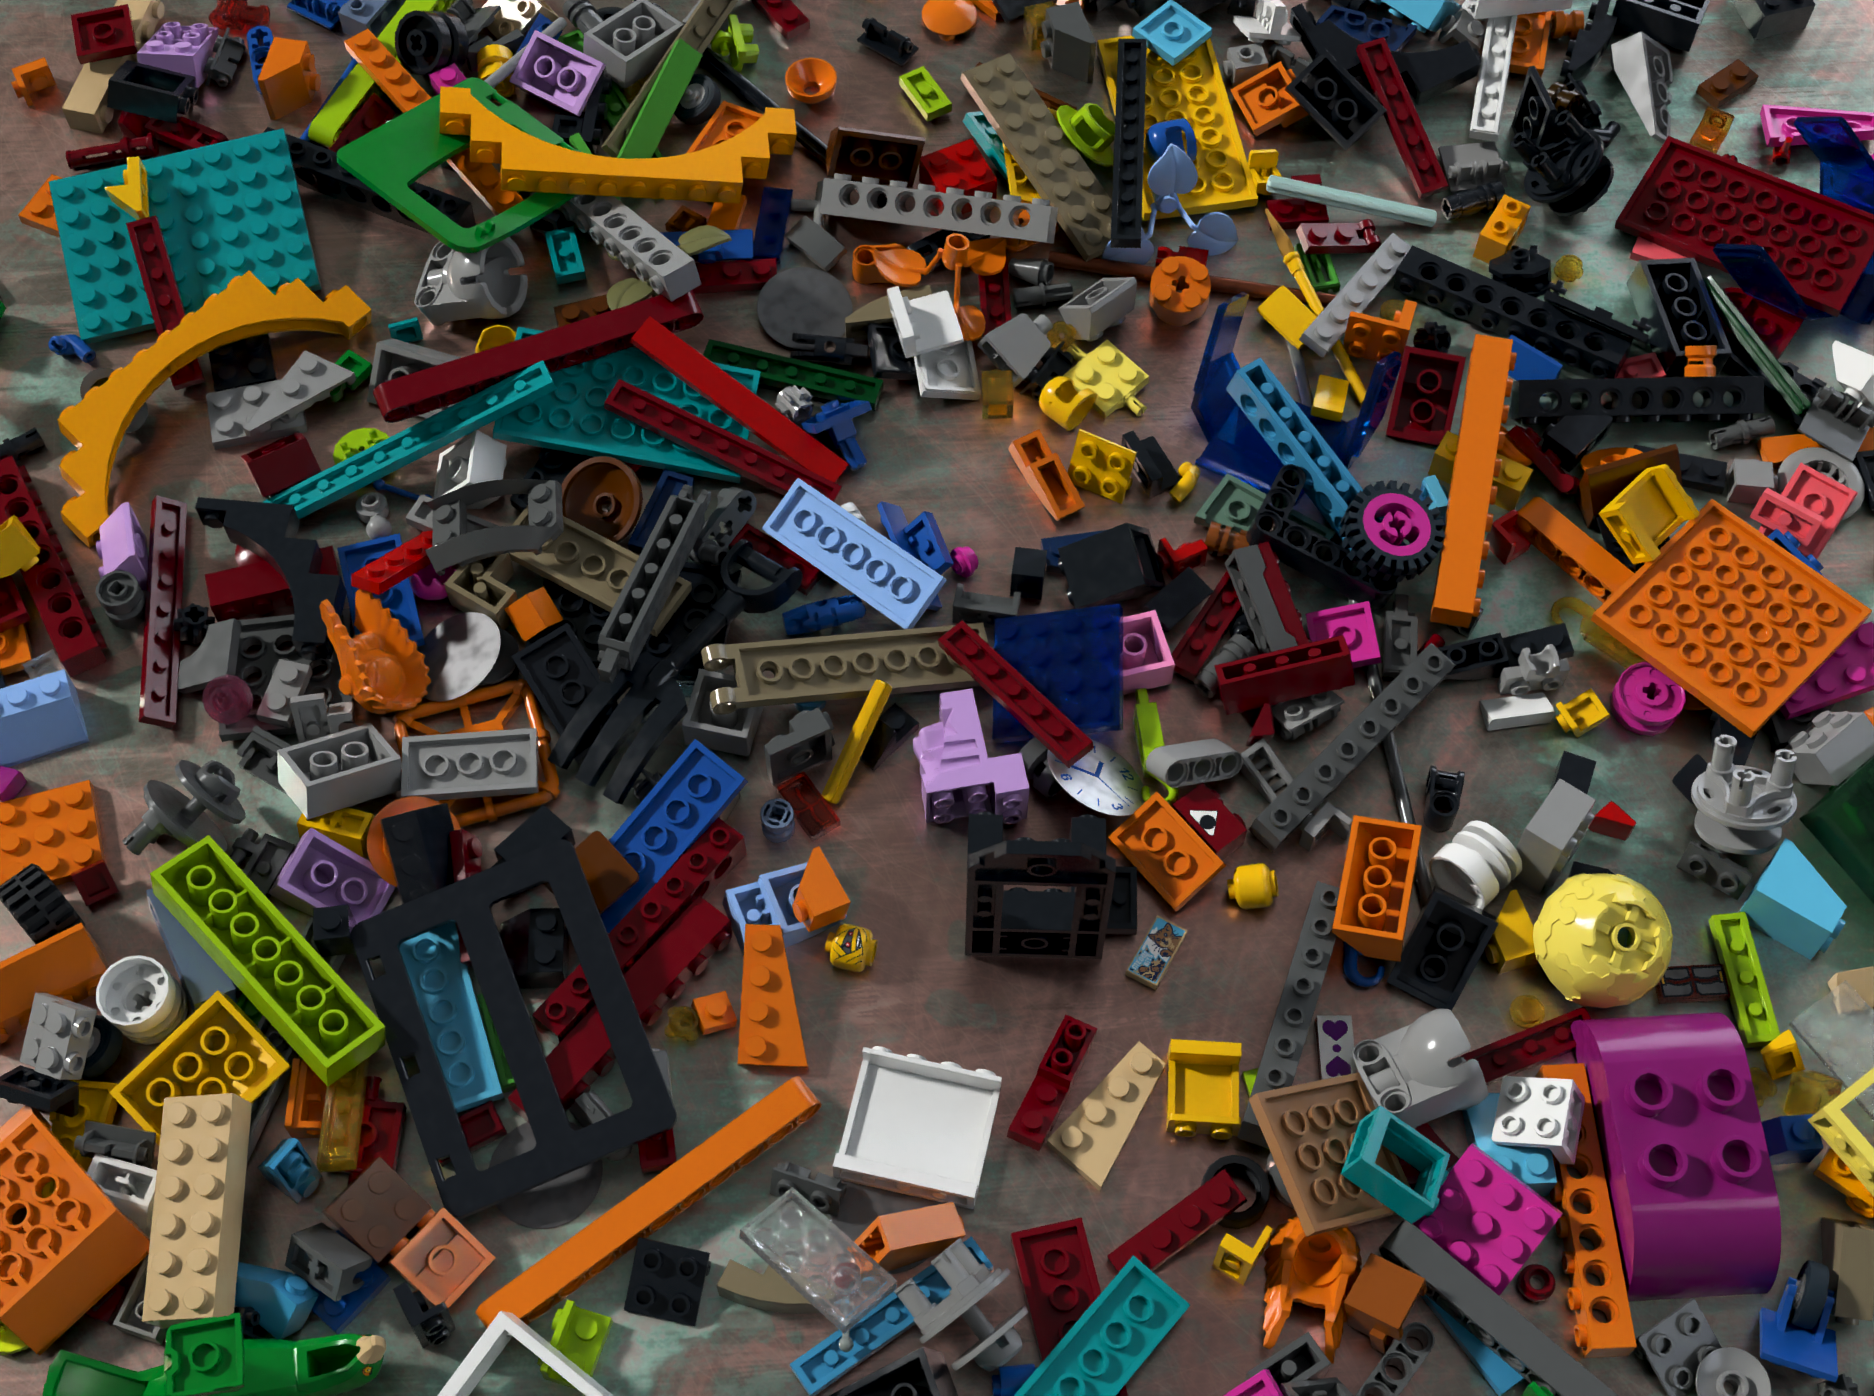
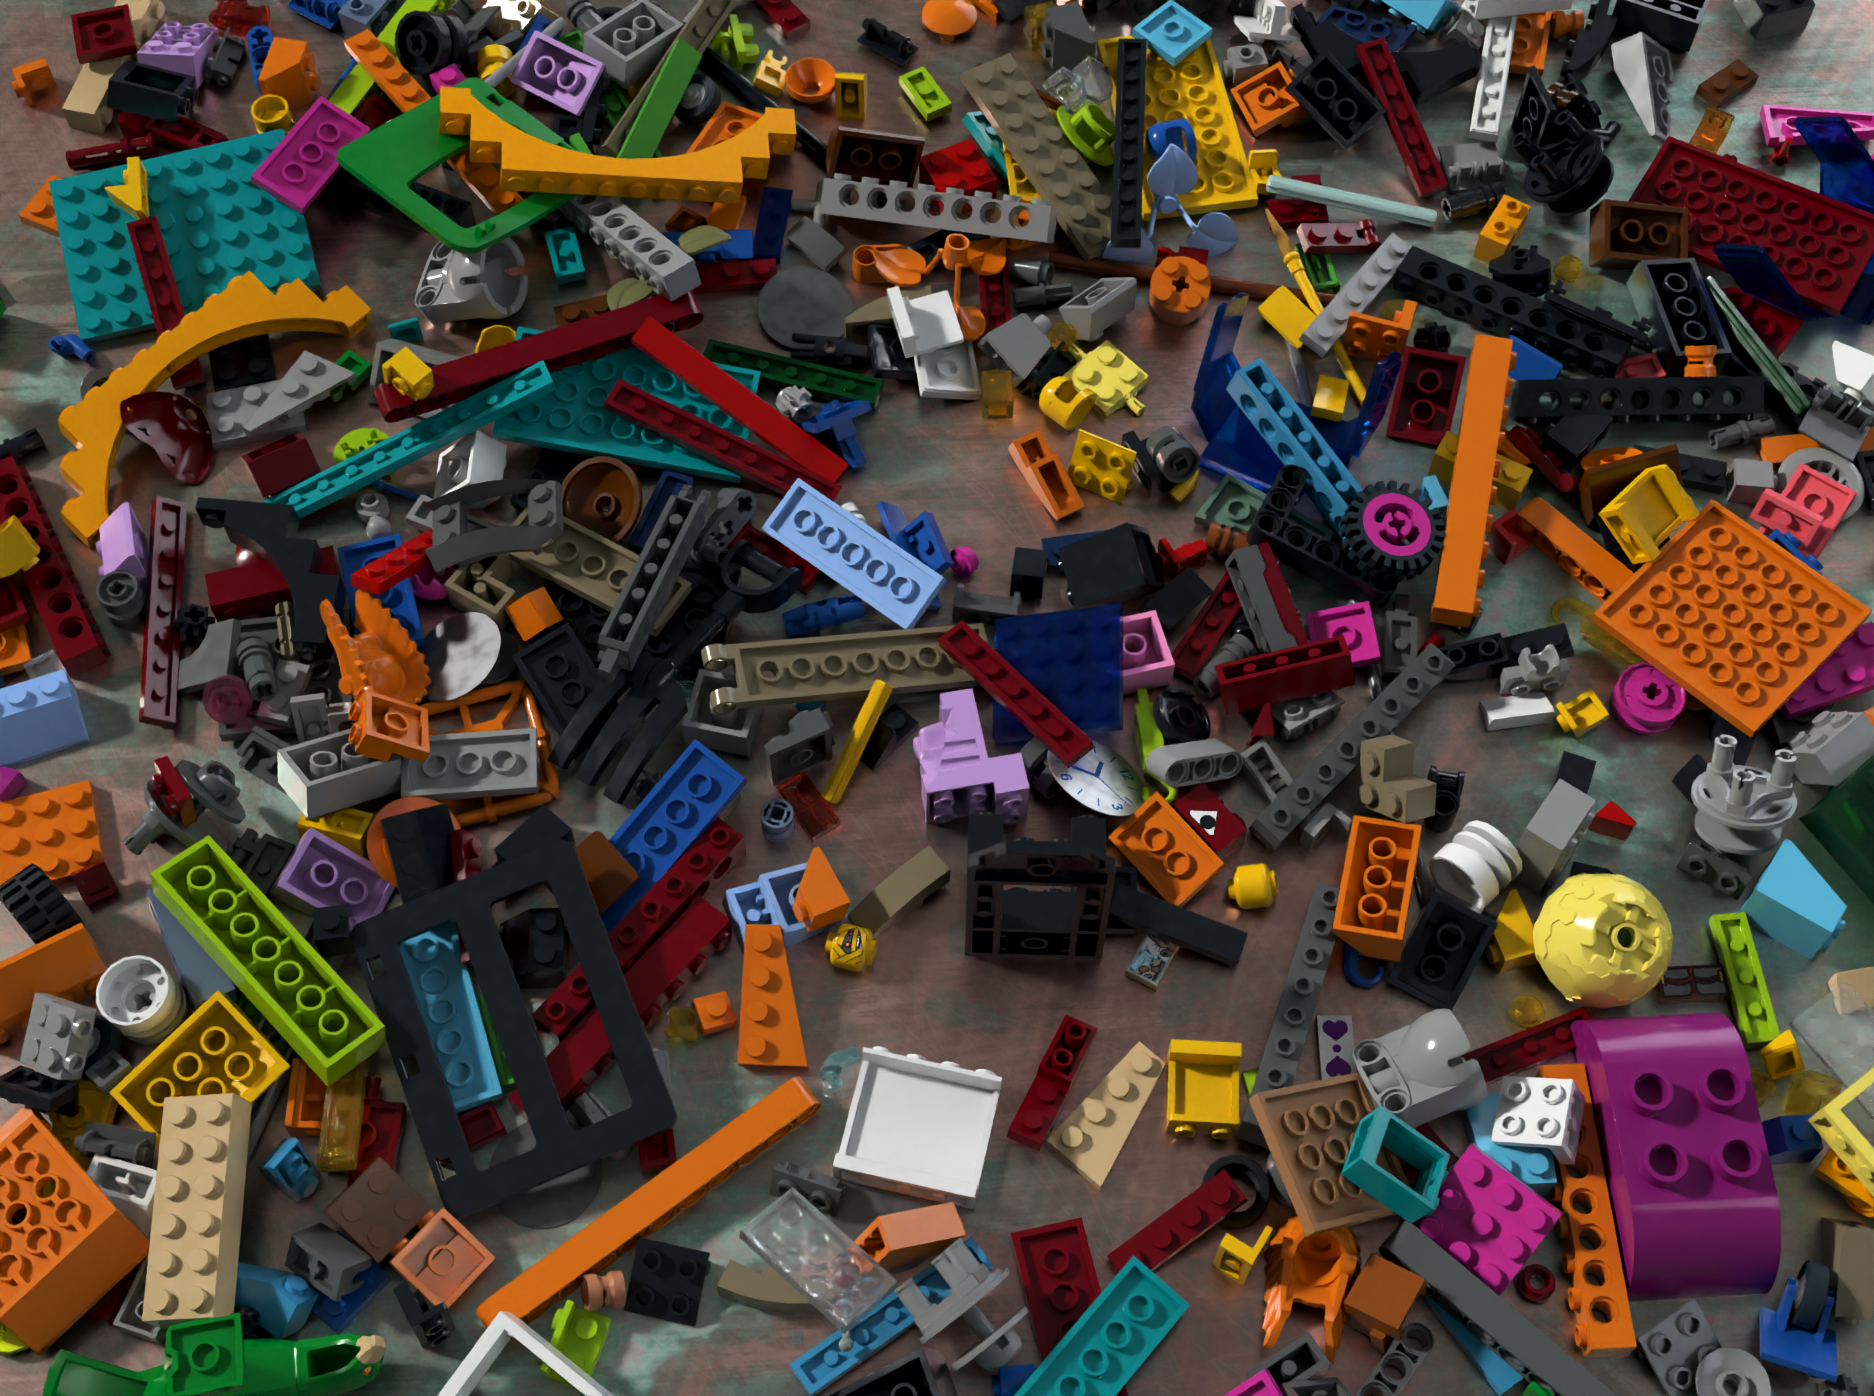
none -> dark grey plate [84,1049,134,1097]
none -> dark red piece [120,391,213,485]
none -> dark red plate [152,756,197,826]
none -> dark grey axle [236,638,278,701]
none -> yellow wheel [251,94,295,134]
none -> dark pink plate [251,96,370,215]
none -> dark tan axle [275,601,300,661]
none -> orange plate [348,689,430,762]
none -> yellow brick [382,346,434,401]
none -> nougat wheel [581,1270,626,1312]
none -> yellow plate [753,49,787,97]
none -> clear light blue arm [819,1044,861,1091]
none -> yellow slope [835,72,868,119]
none -> dark tan slope [848,845,950,939]
none -> clear arch [1042,56,1113,115]
none -> black tile [1108,884,1248,967]
none -> dark grey wheel [1145,426,1200,483]
none -> black tile [1153,687,1211,744]
none -> dark tan brick [1358,734,1437,823]
none -> reddish brown slope [1589,199,1688,270]

